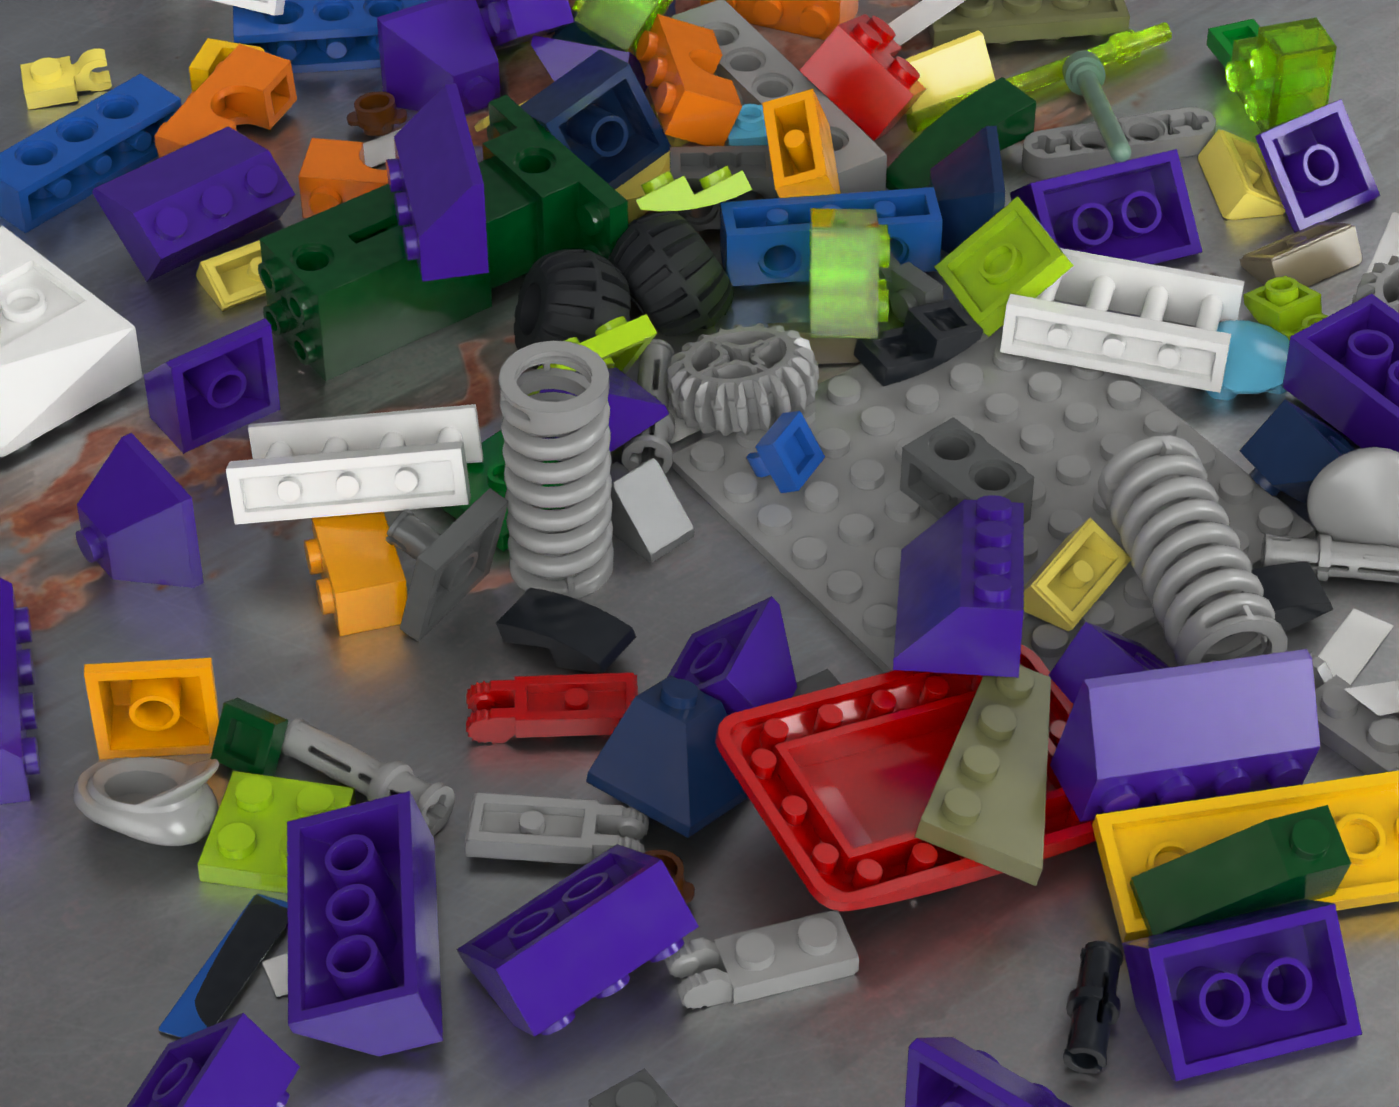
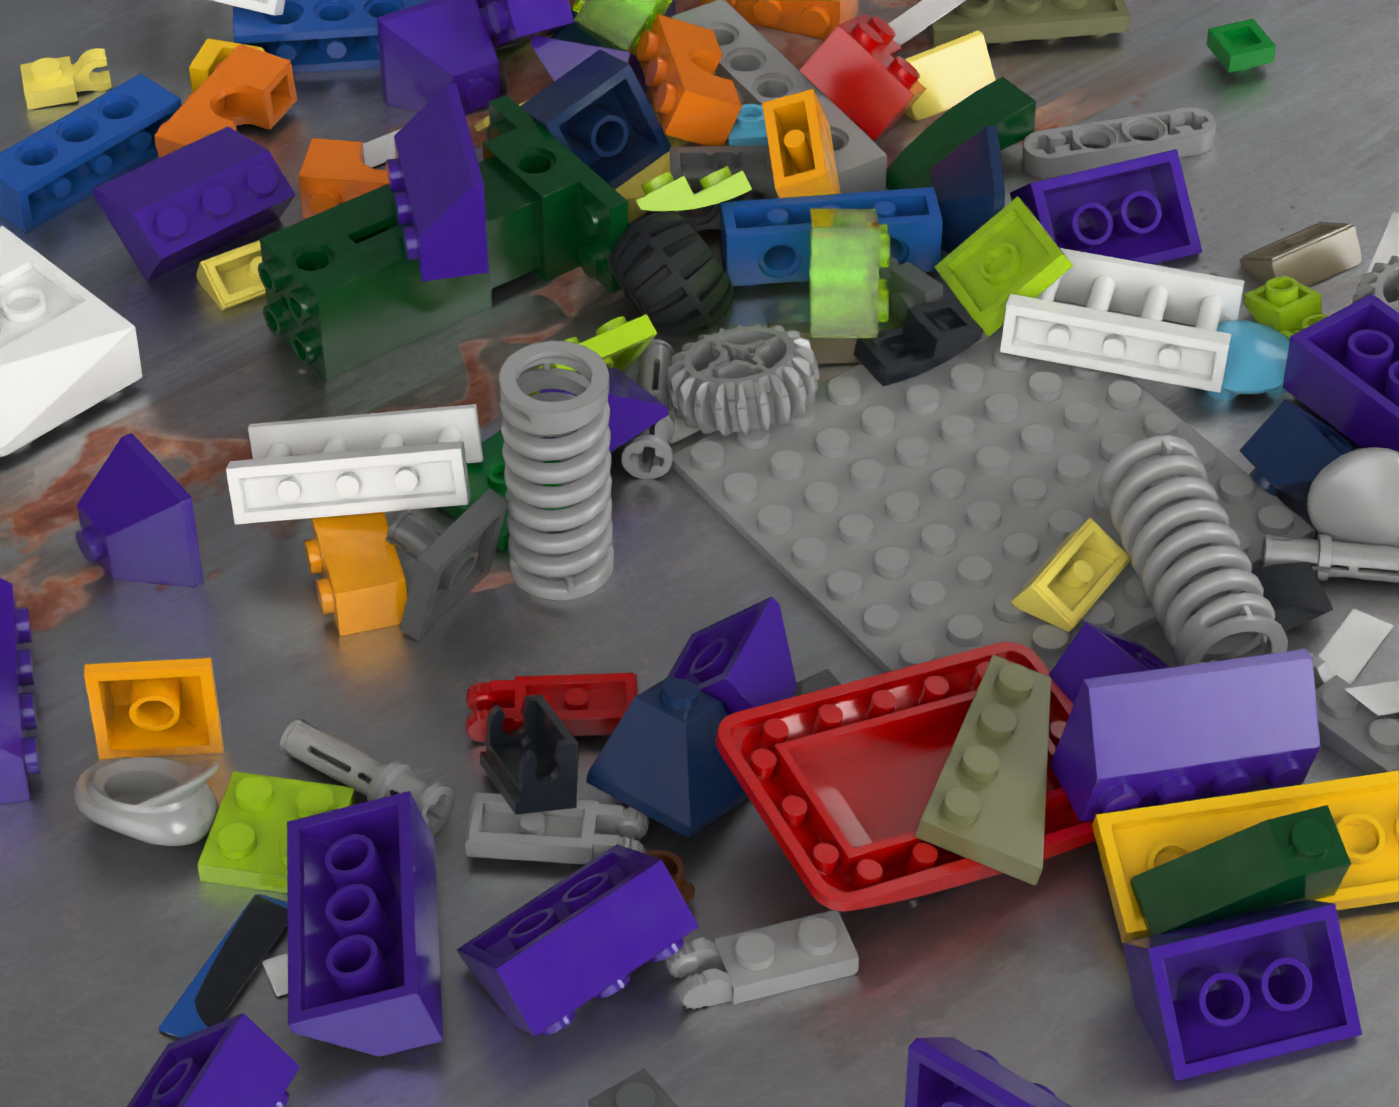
dark purple slope [144,318,281,454] -> none
dark green tile [210,698,288,777] -> none
reddish brown plate [346,91,408,136] -> none
black slope [496,588,636,673] -> none
black wheel [514,249,631,369] -> none
slope [610,458,694,563] -> none
blue tile [746,411,825,493] -> none
dark purple slope [893,495,1024,678] -> none
dark grey brick [900,417,1034,523] -> none
clear neon green bar [907,22,1172,133] -> none
sand green piece [1062,50,1131,162] -> none
black pin [1063,941,1123,1074] -> none
light yellow slope [1198,129,1286,220] -> none
clear neon green brick [1225,17,1337,132] -> none
dark purple slope [1255,99,1381,233] -> none
none -> black hinge [480,695,579,815]

